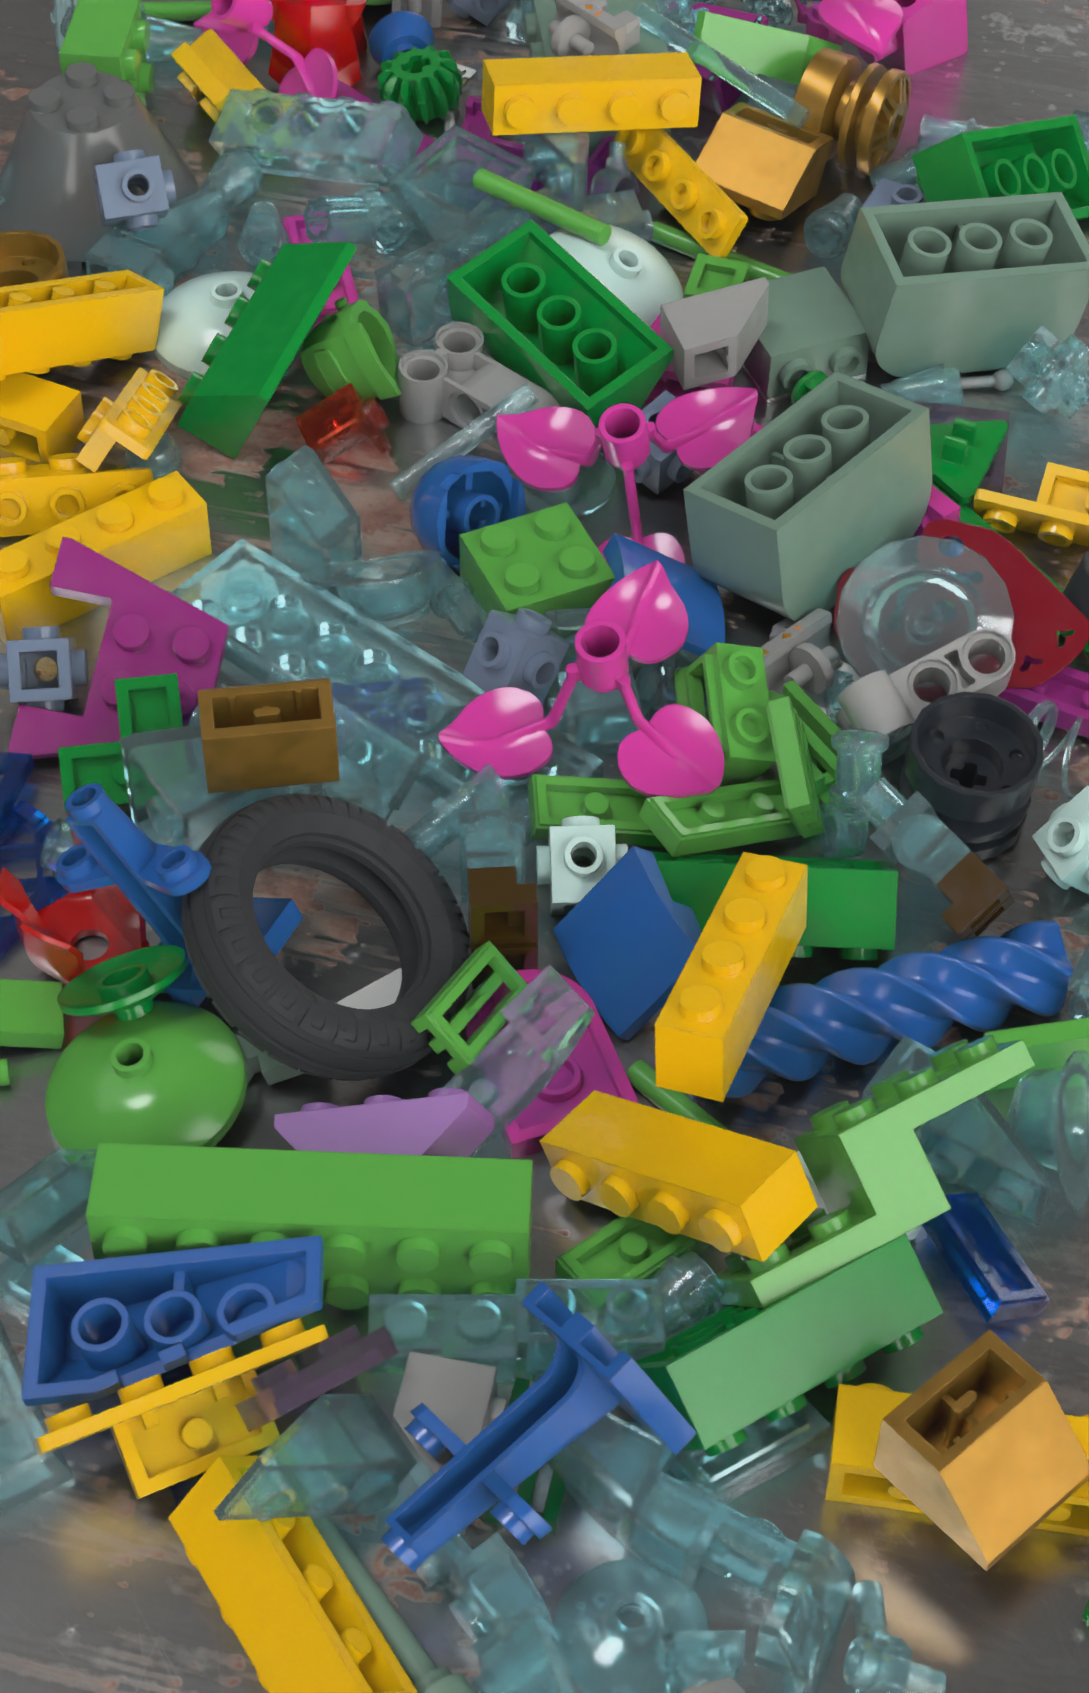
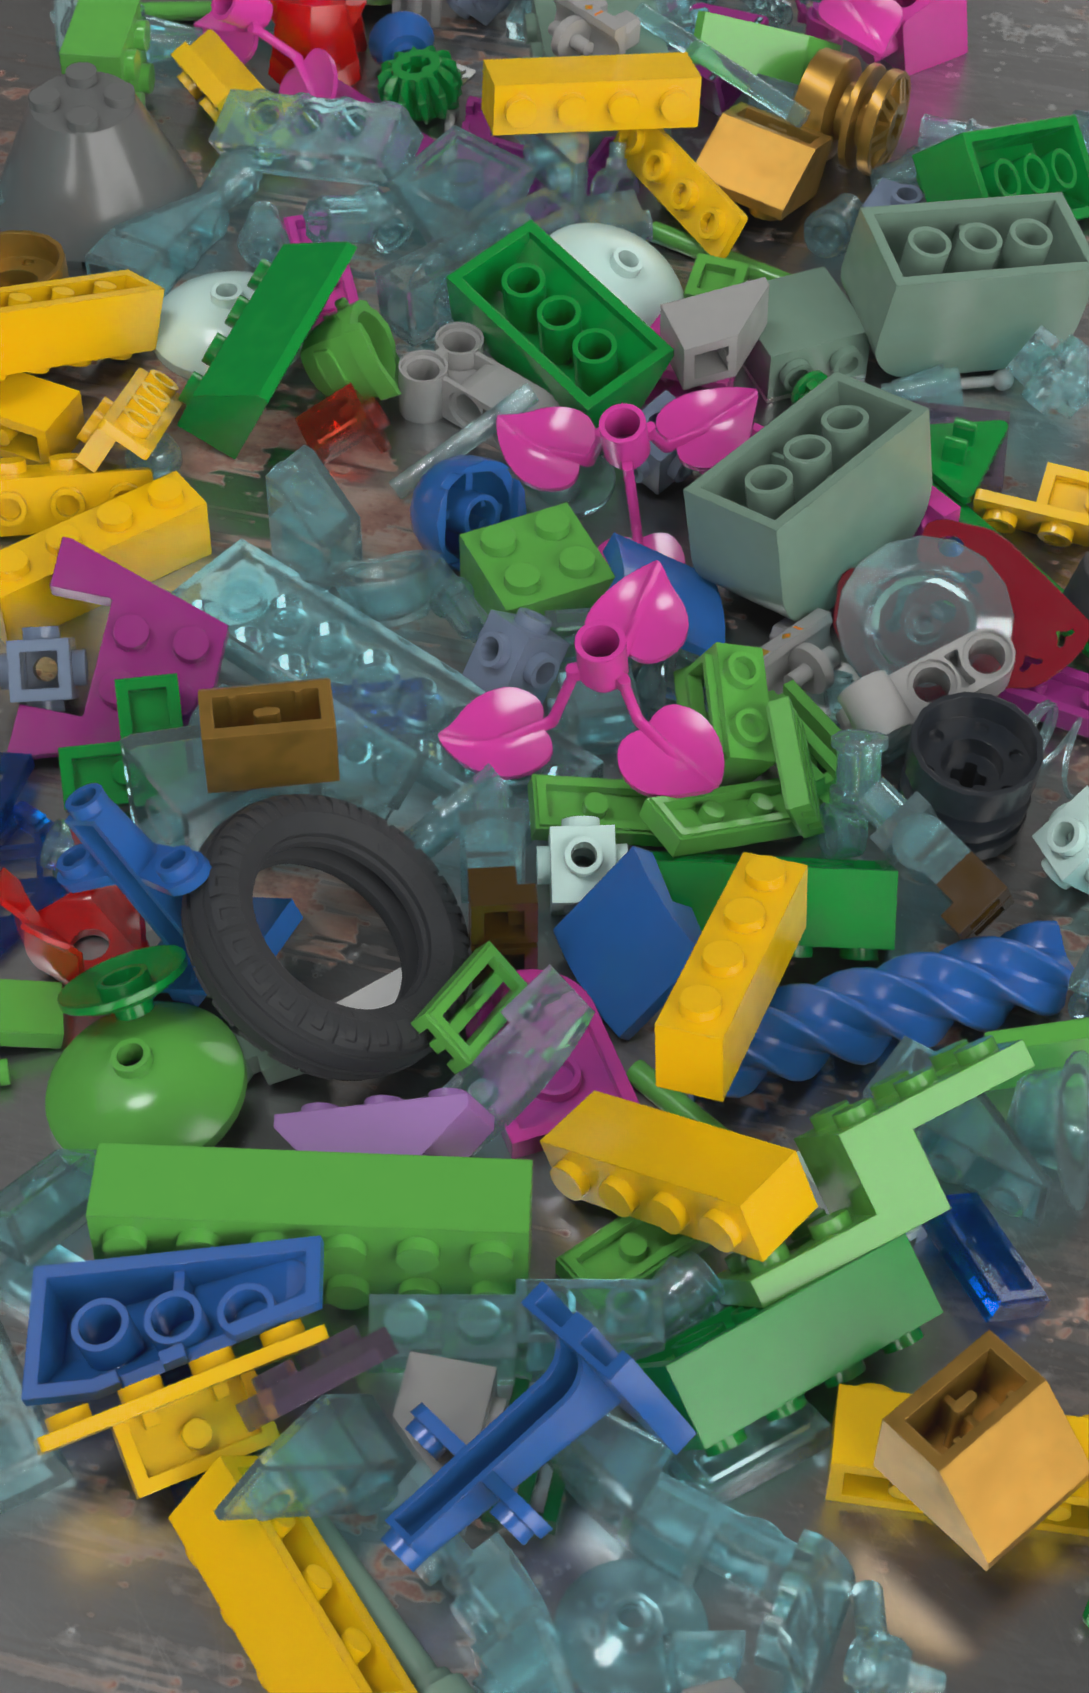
sand blue brick [92,150,176,232] -> none
bright green bar [473,168,612,246] -> none

